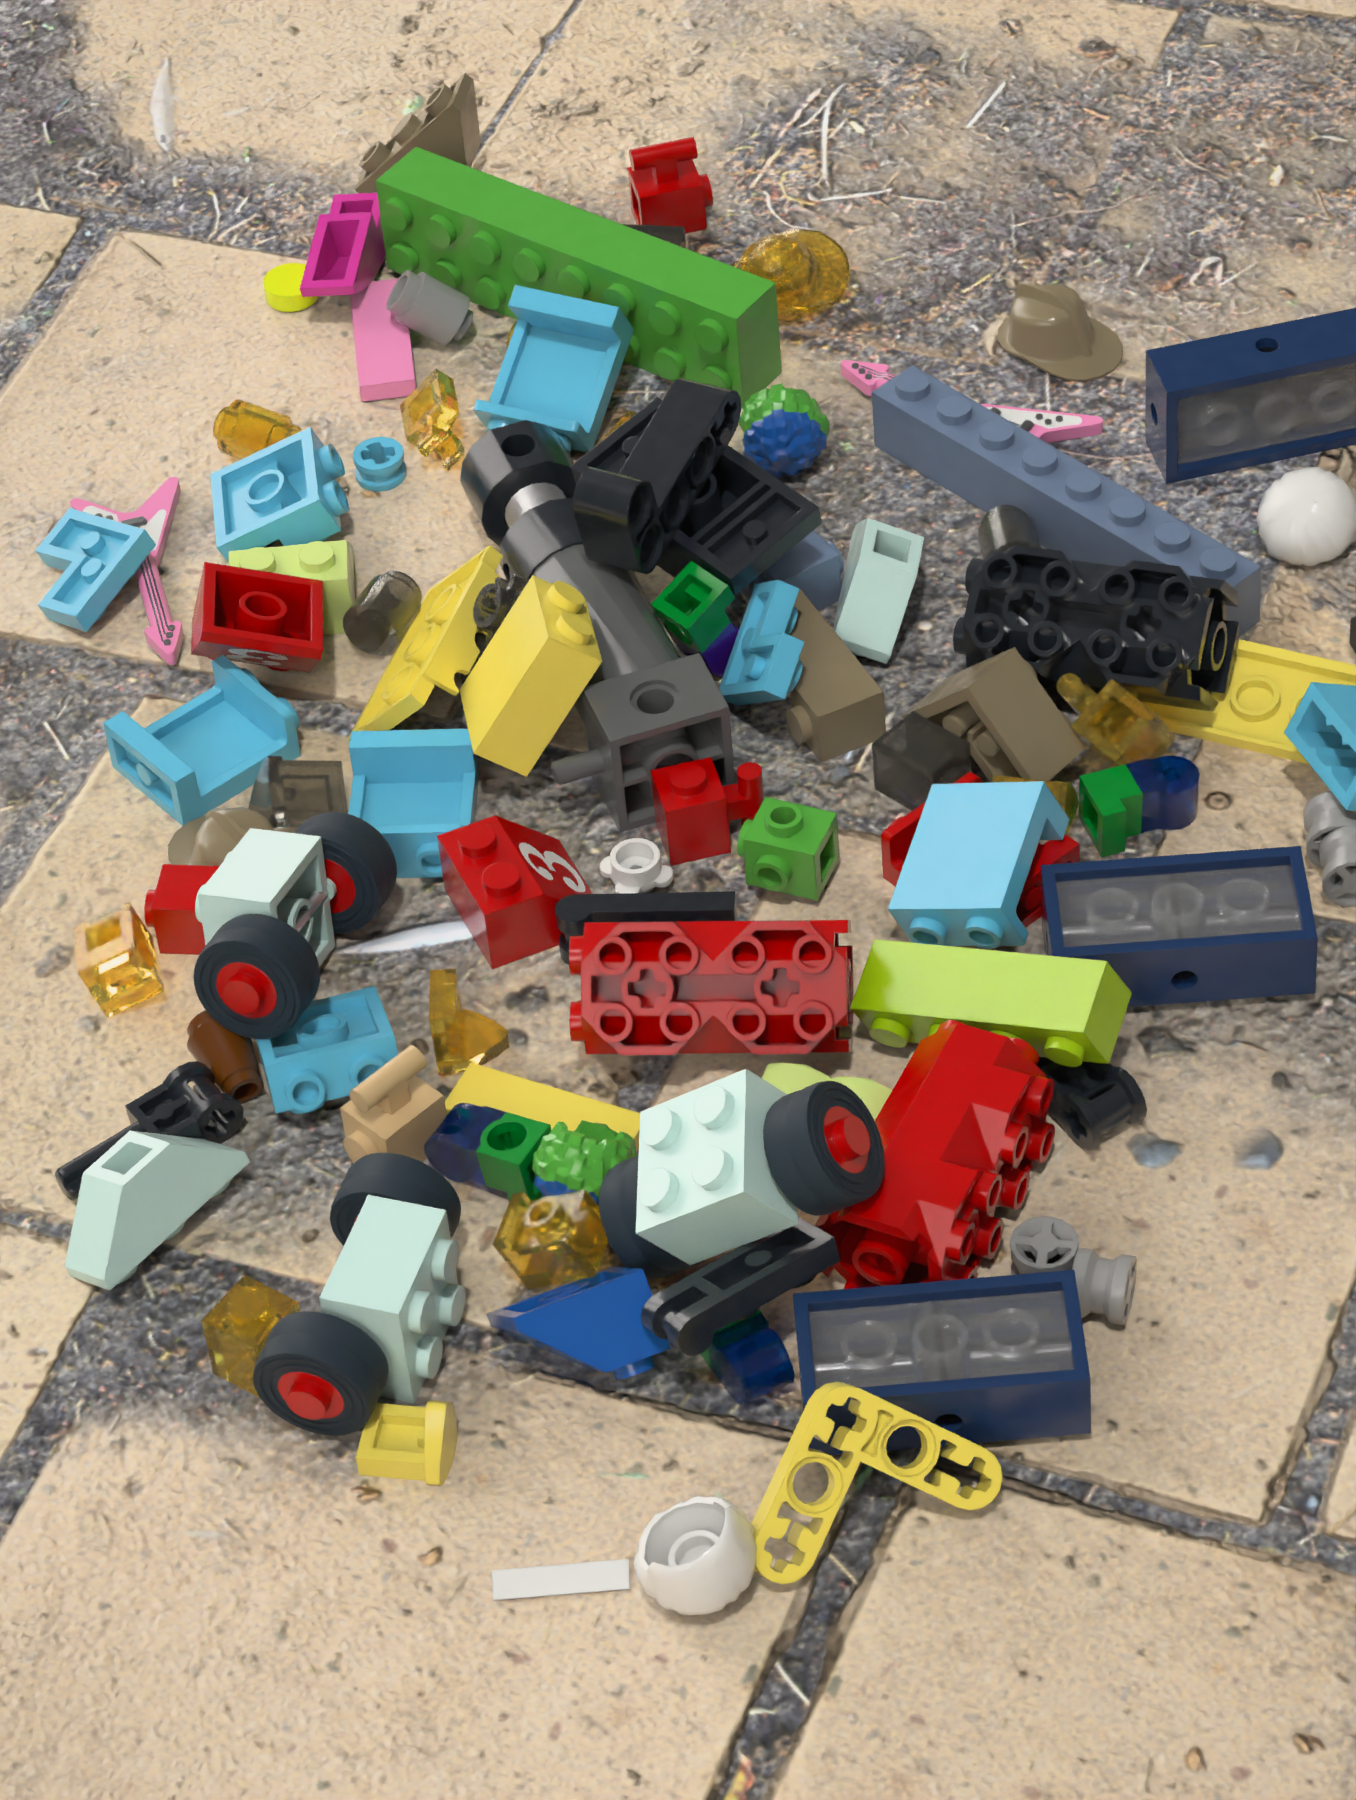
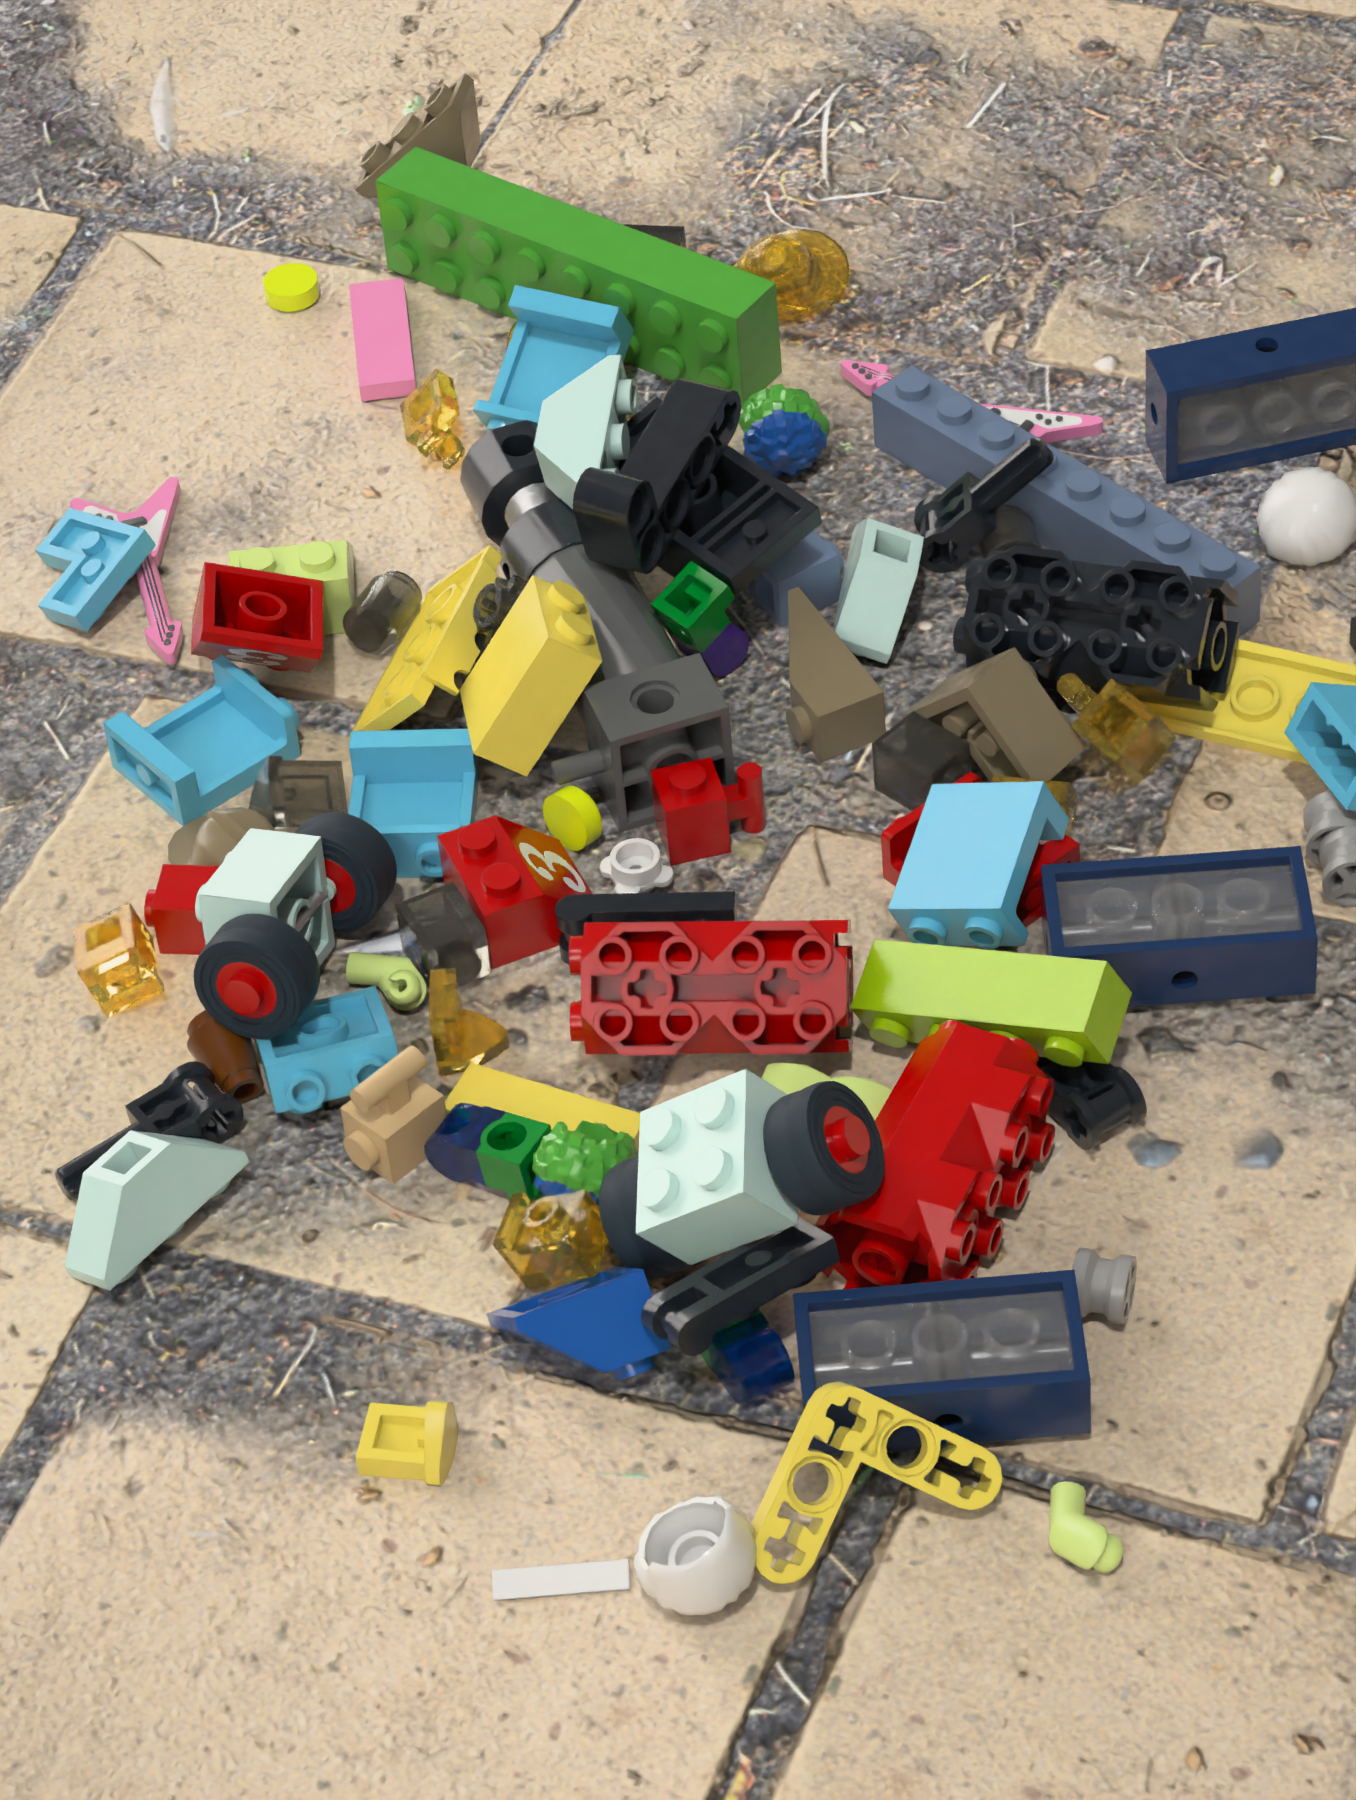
clear yellow brick [201,1275,301,1398] -> none
medium azure plate [210,427,349,563] -> none
clear yellow brick [213,399,302,460] -> none
brick [253,1153,466,1436] -> none
dark pink slope [300,193,386,297] -> none
medium azure bush [353,437,406,492] -> none
light grey brick [387,270,473,346] -> none
red brick [627,137,713,239] -> none
medium azure plate [719,580,804,706] -> none
bright green brick [737,797,840,901] -> none
dark tan piece [997,281,1123,382] -> none
light grey wheel [1010,1216,1079,1275] -> none
leg [1078,755,1200,858] -> none
none -> yellowish green arm [346,952,427,1011]
none -> clear smoke brick [395,882,491,997]
none -> light aqua slope [534,355,638,510]
none -> neon yellow tile [543,785,602,851]
none -> black connector [914,437,1054,573]
none -> yellowish green arm [1048,1481,1124,1573]

